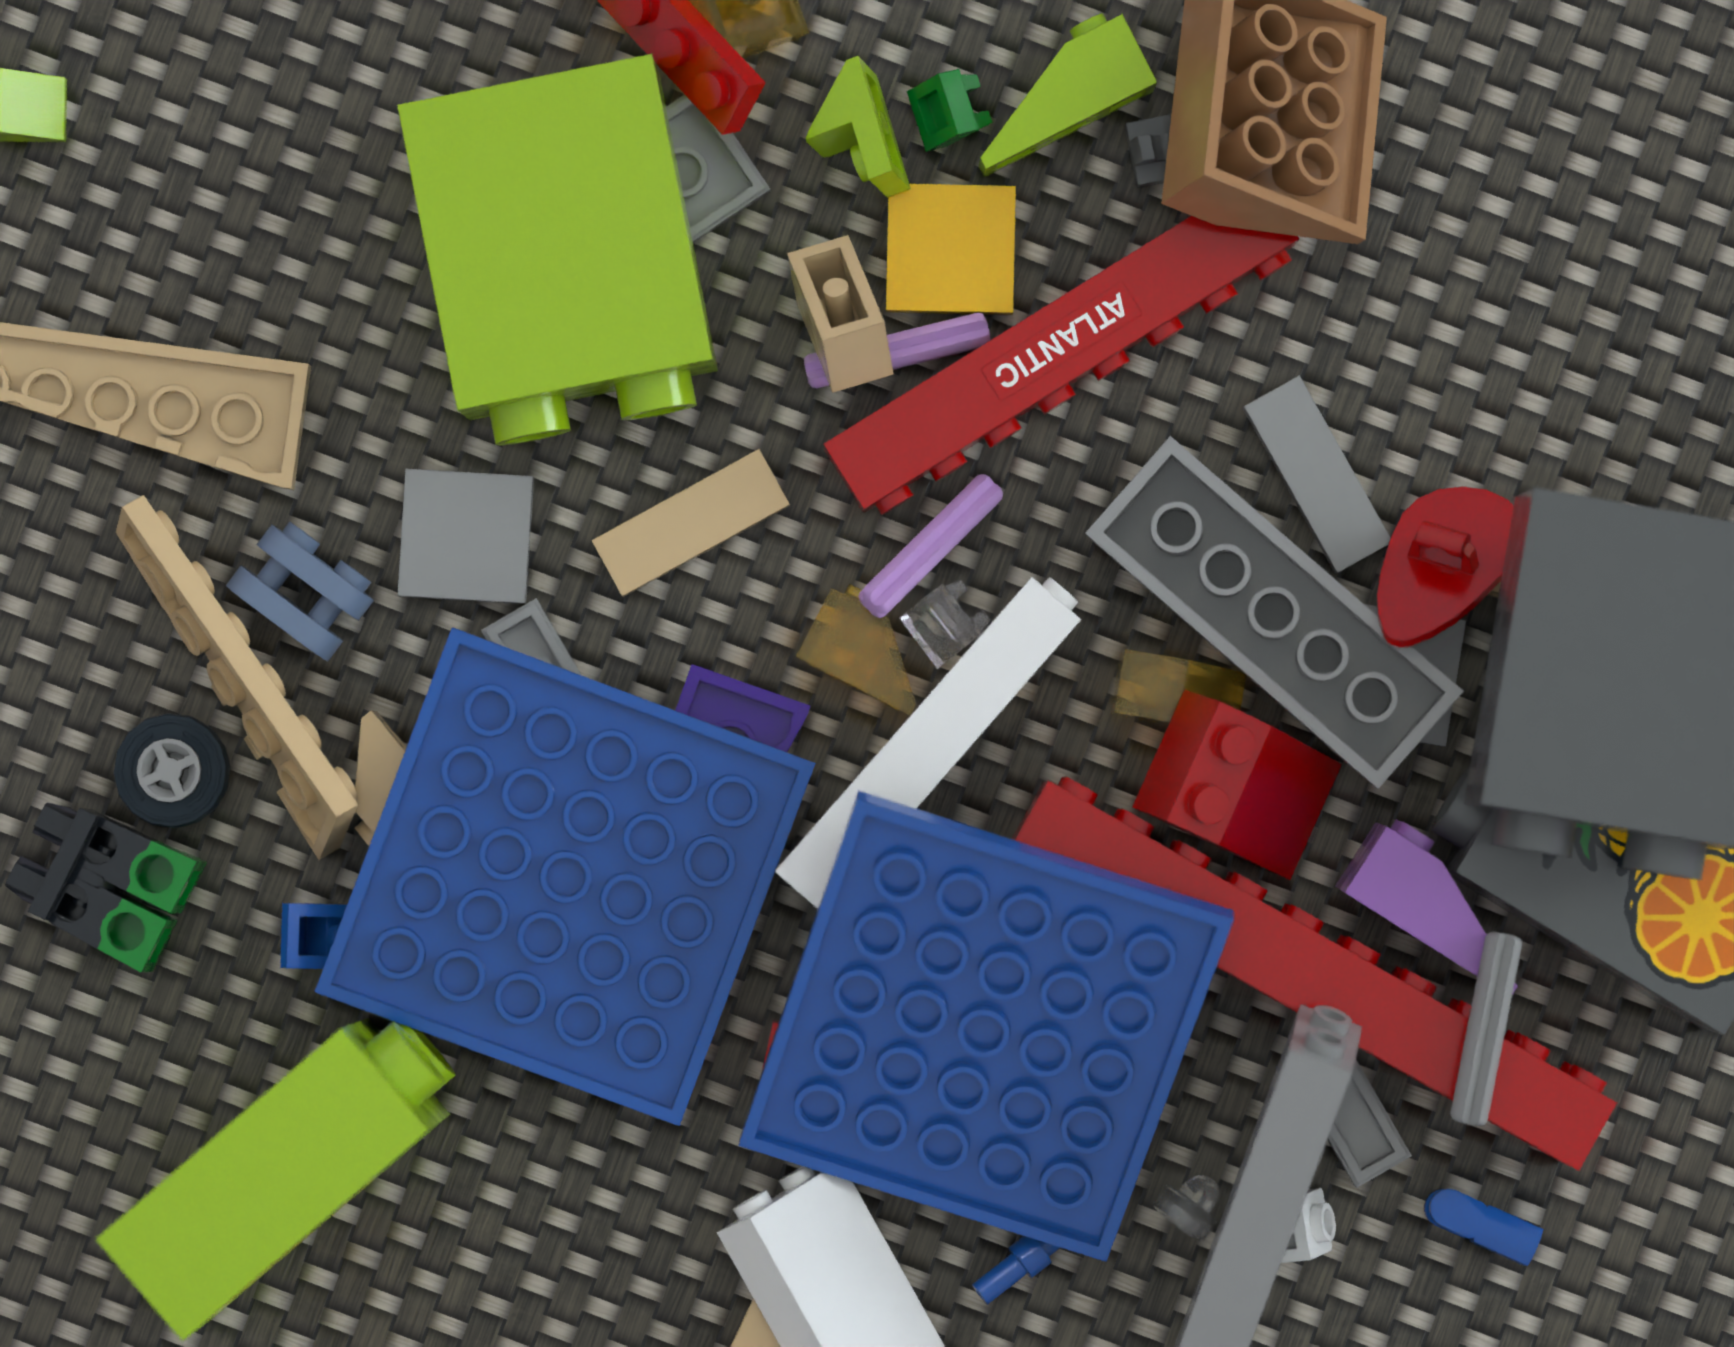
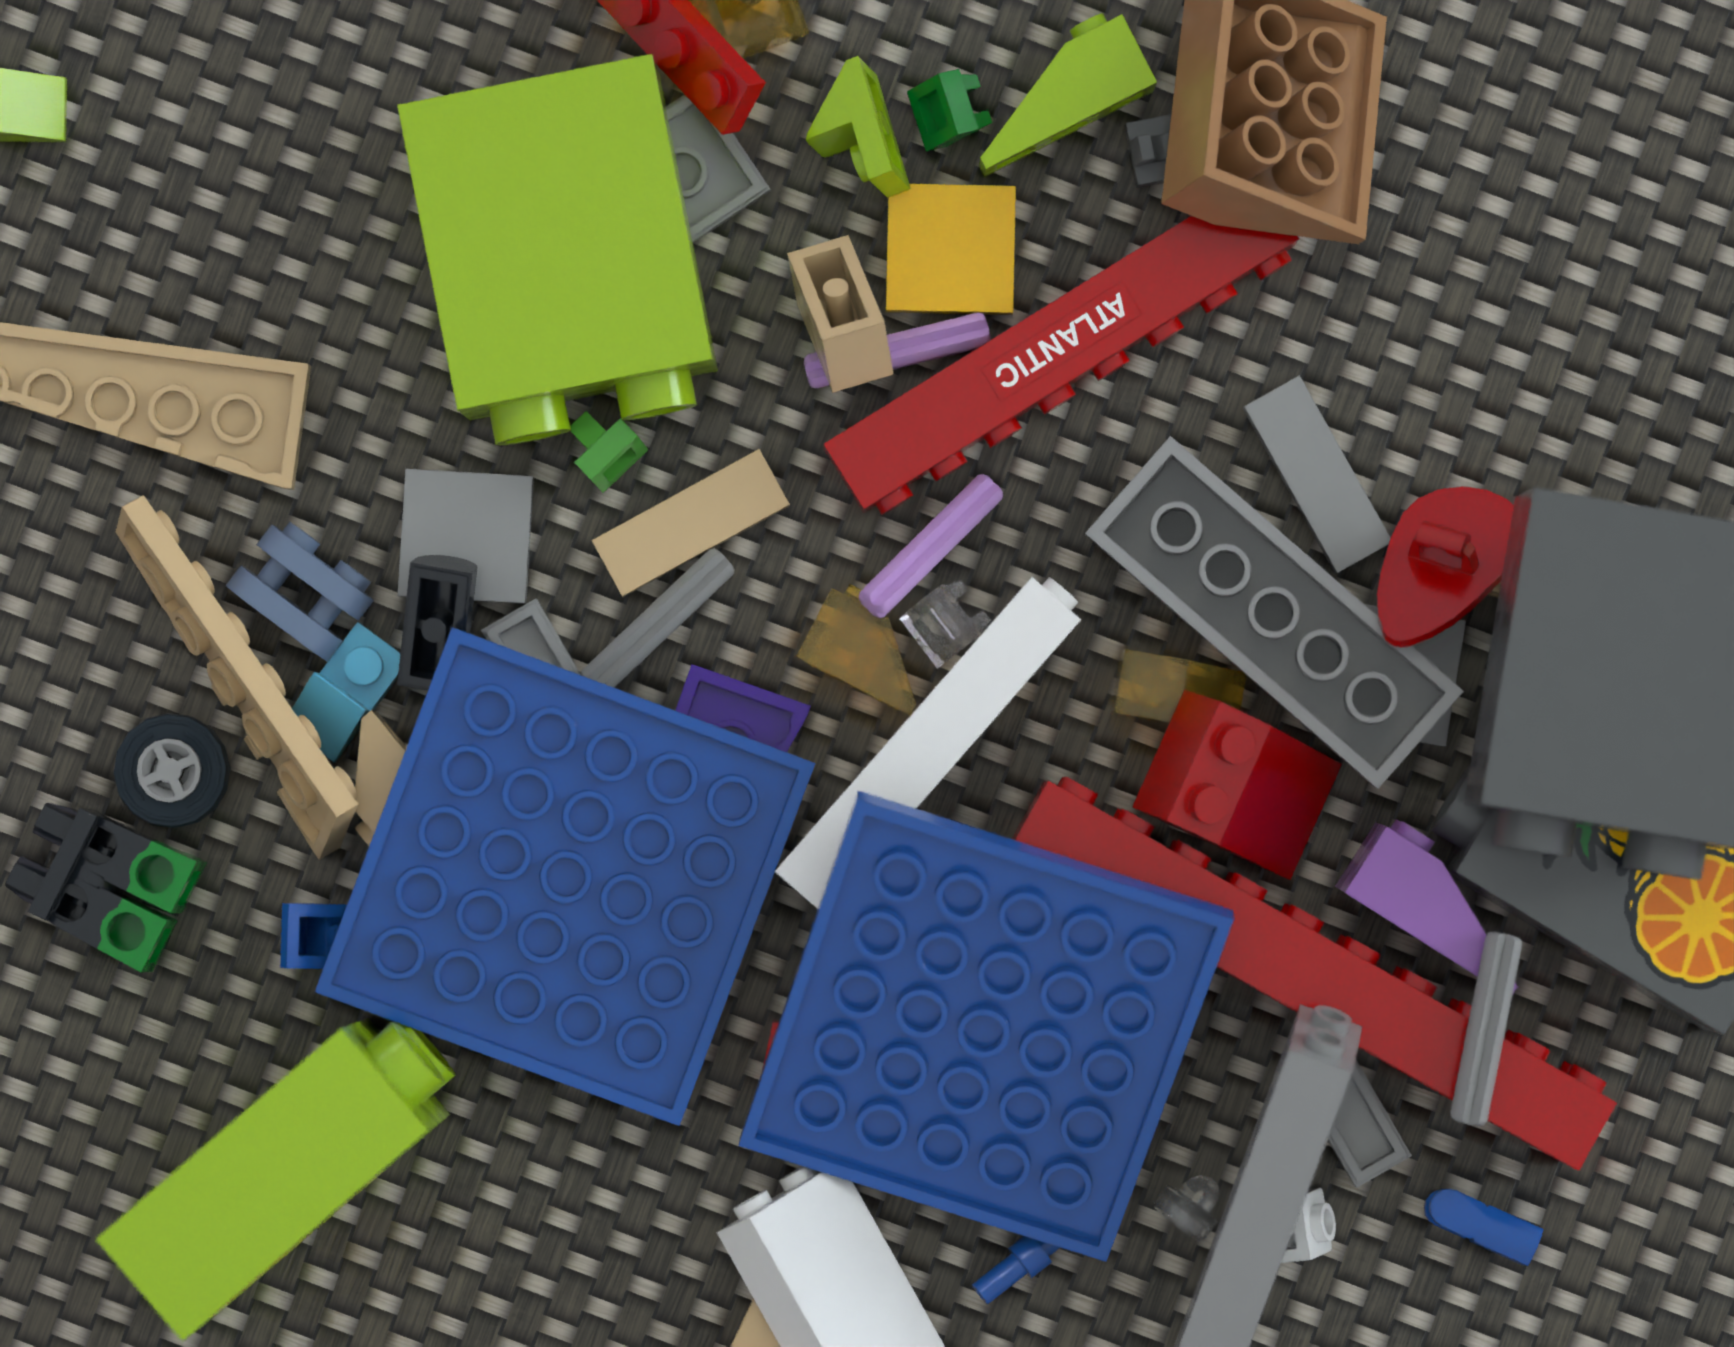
none -> medium azure slope [292,622,400,763]
none -> black brick [397,555,478,691]
none -> bright green tile [570,411,649,493]
none -> light grey axle [580,548,735,688]

